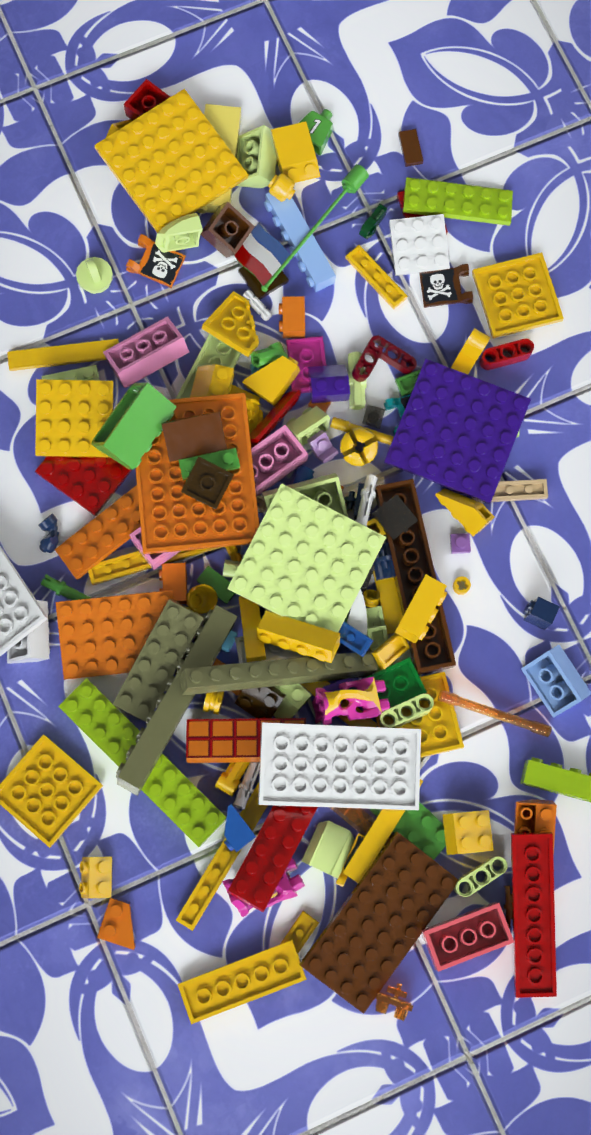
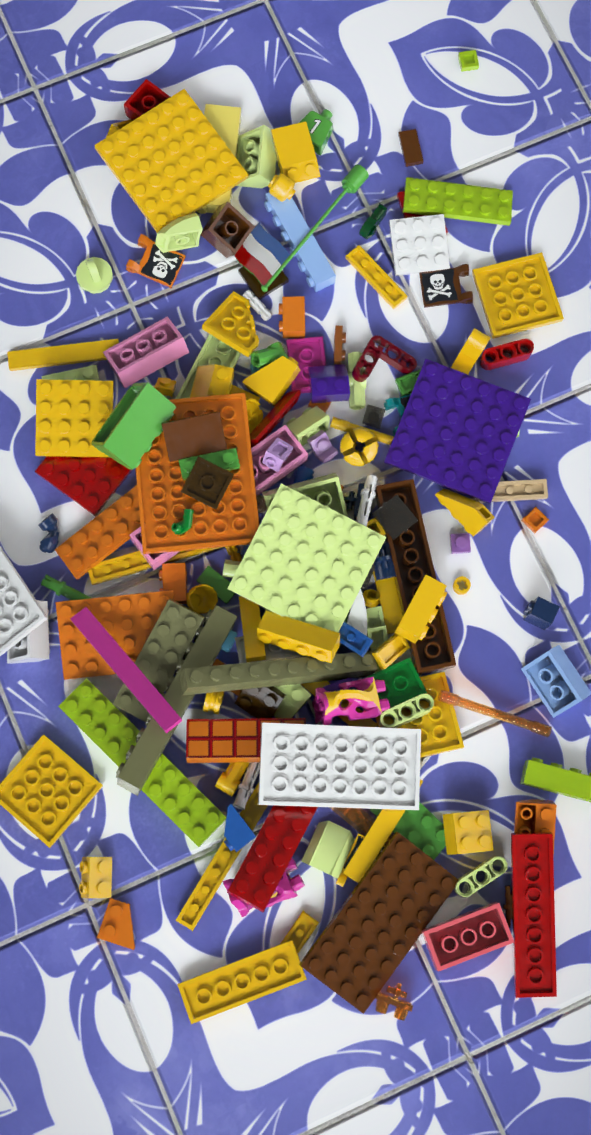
none -> dark pink tile [70,607,182,734]
none -> yellow plate [154,377,177,397]
none -> green arm [171,509,194,535]
none -> lavender bracket [262,437,294,472]
none -> dark orange plate [334,325,346,365]
none -> lime plate [458,50,479,72]
none -> orange tile [521,507,549,534]

